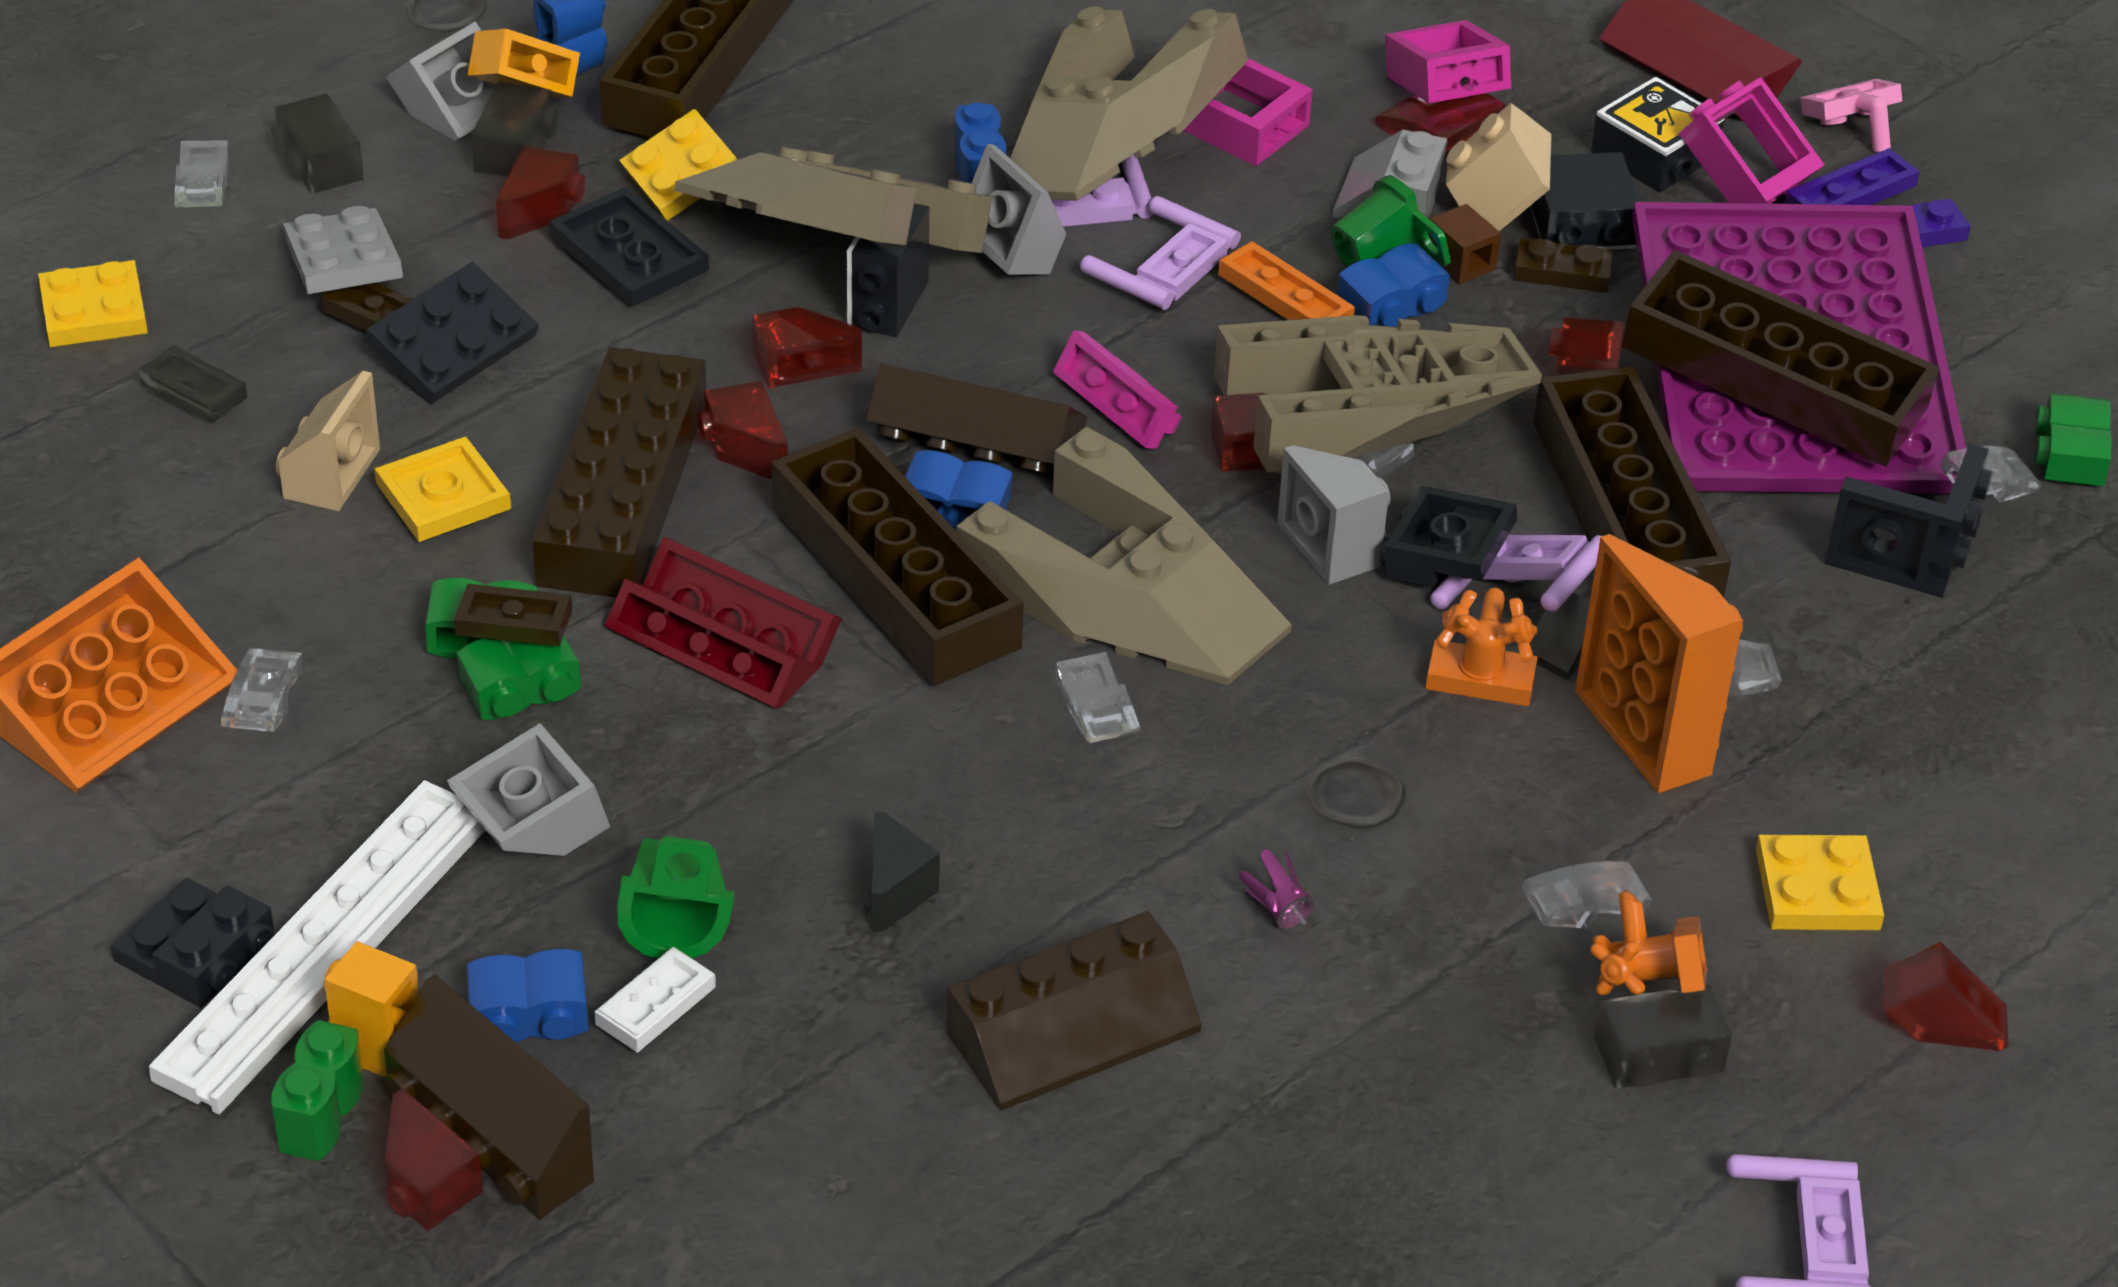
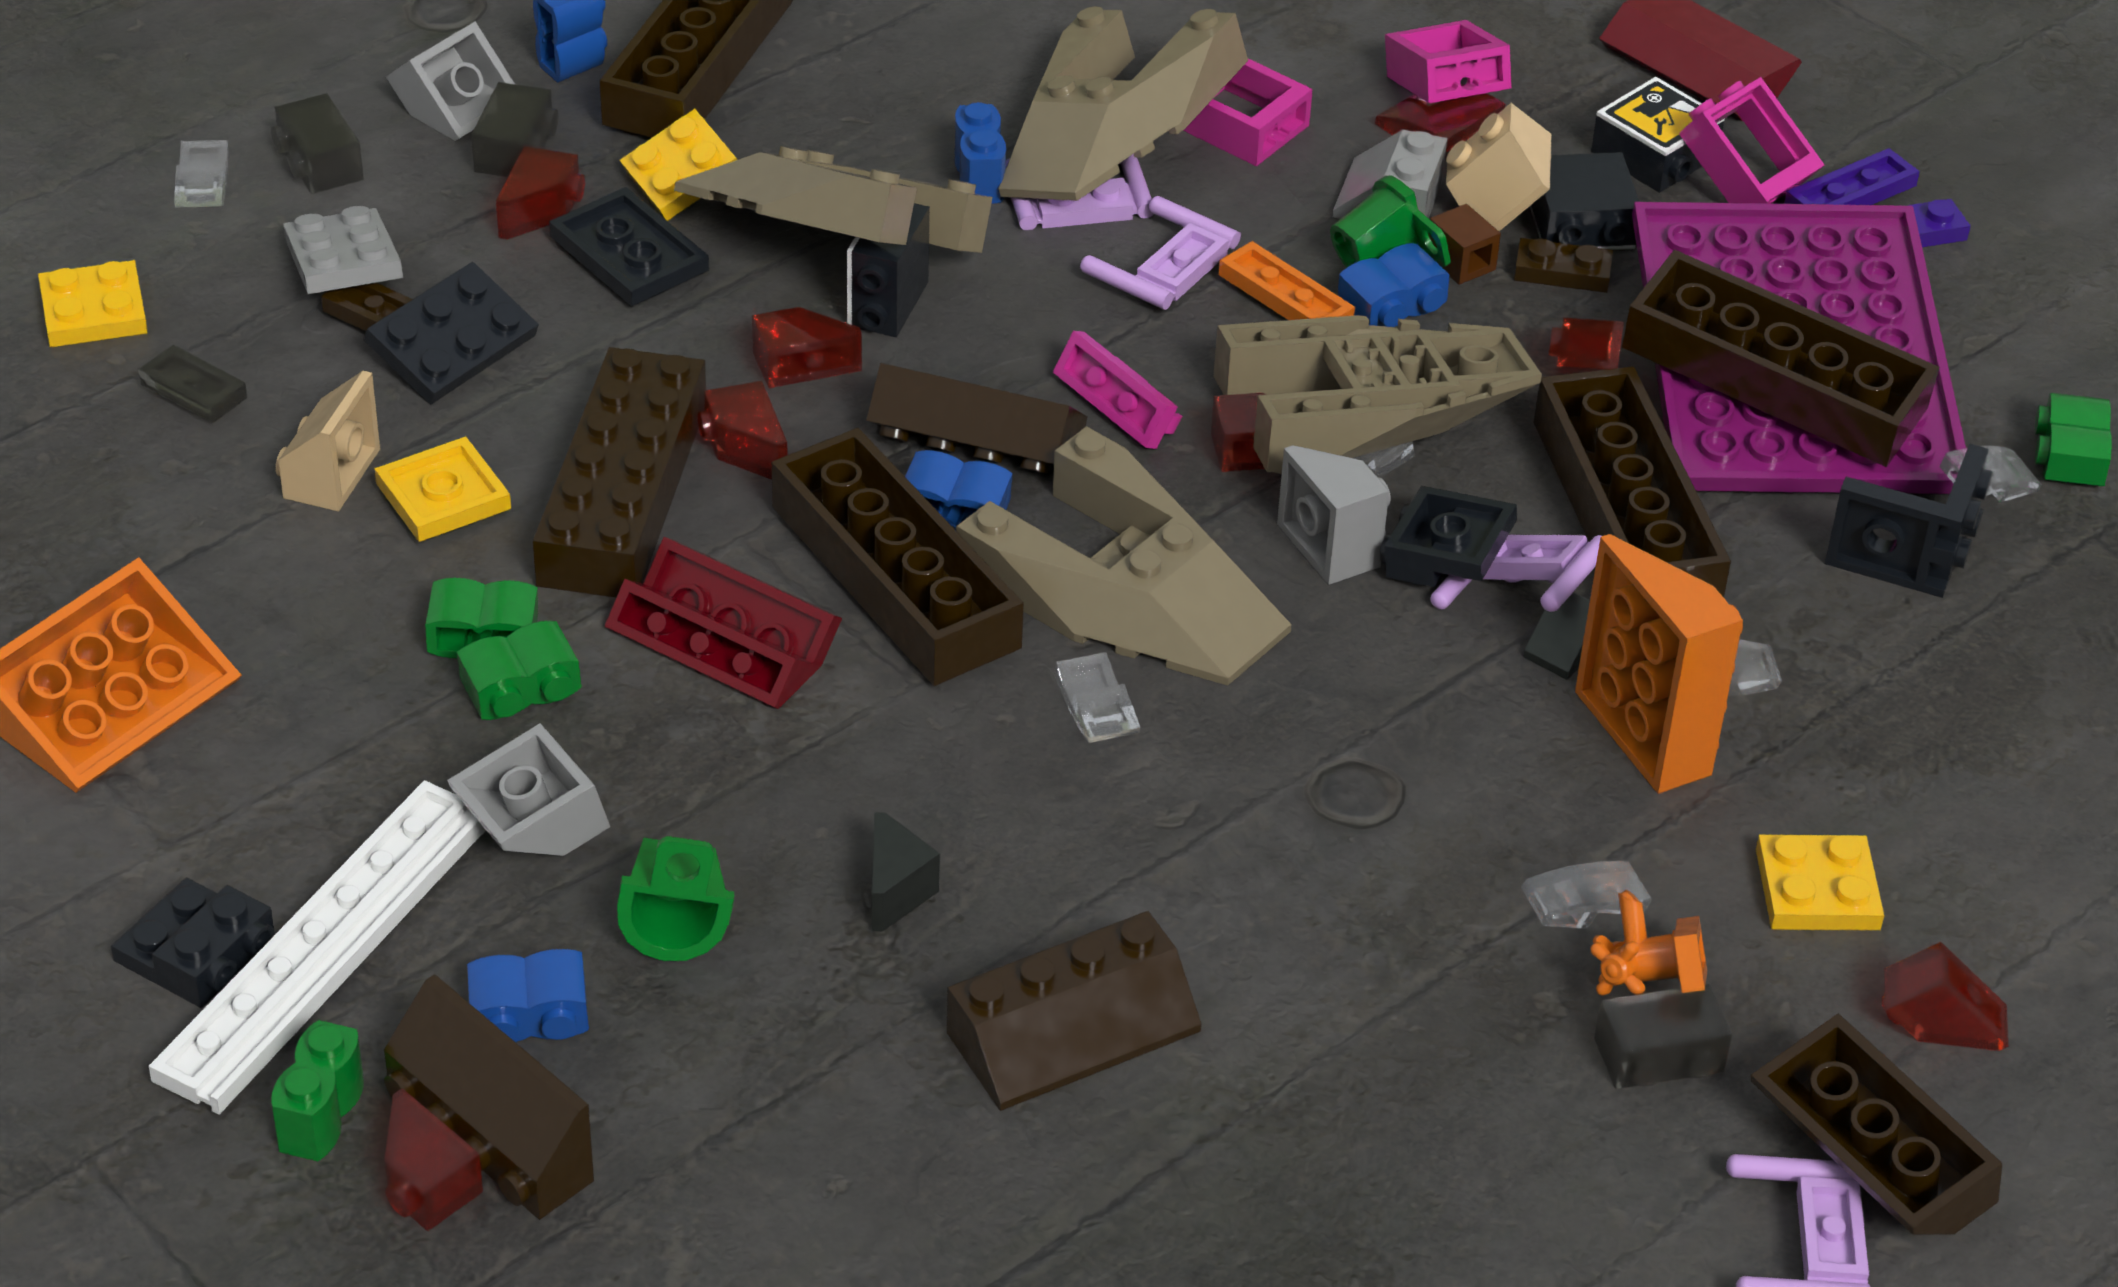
clear slope [221,648,302,732] -> none
light orange brick [323,941,419,1077] -> none
dark brown plate [454,584,572,646] -> none
light orange brick [467,29,580,99] -> none
white plate [595,947,716,1053] -> none
light grey slope [972,144,1066,275] -> none
flat silver piece [1238,849,1315,929] -> none
orange piece [1426,588,1538,707] -> none
bright pink plate [1800,78,1902,152] -> none
none -> dark brown slope [1751,1013,2003,1235]

